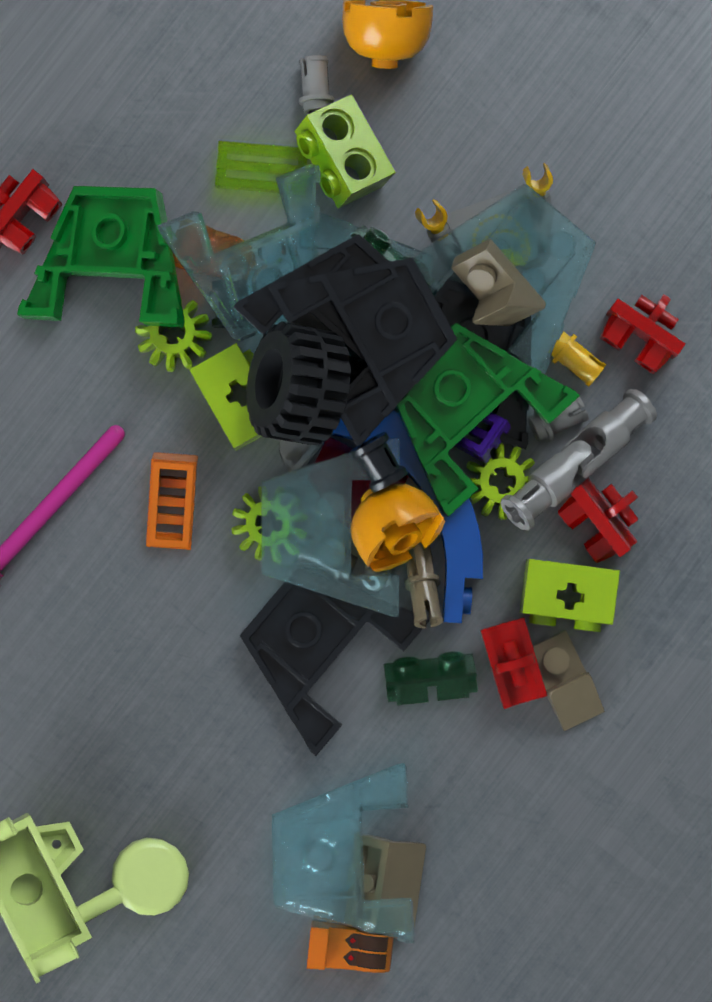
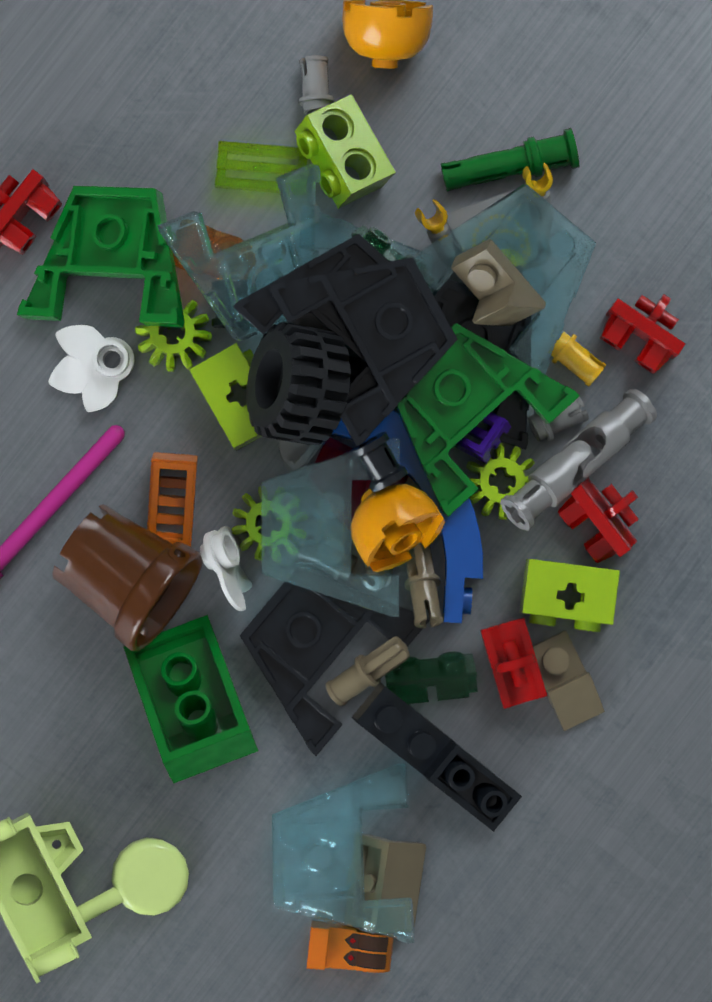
none -> white plate [48,325,135,412]
none -> reddish brown piece [52,504,203,651]
none -> green slope [123,615,258,784]
none -> white plate [200,526,253,611]
none -> dark tan axle [326,636,410,706]
none -> black slope [351,682,522,832]
none -> green pin [441,128,580,192]

